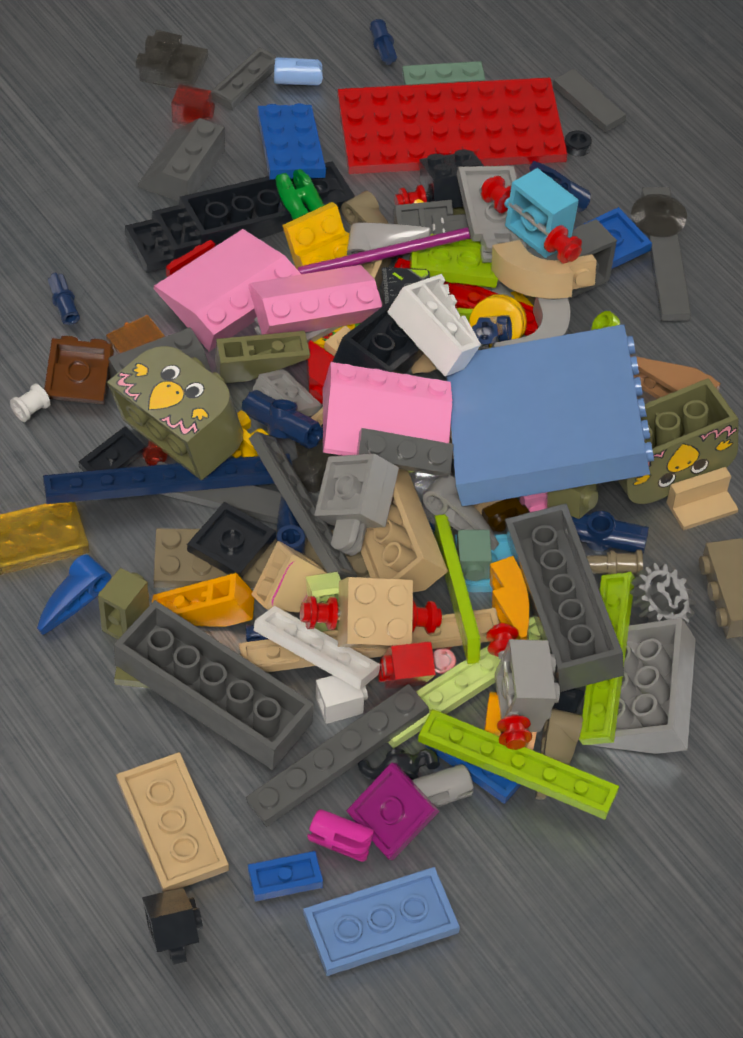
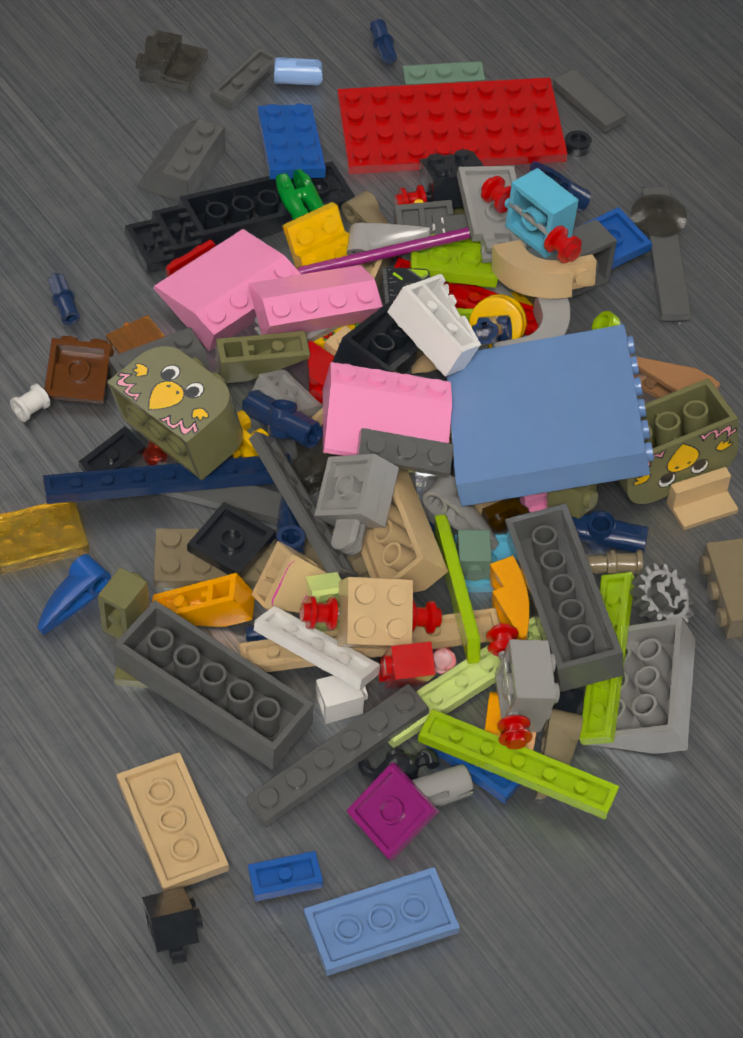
clear red brick [171,84,215,125] -> none
dark pink arm [307,809,374,862] -> none

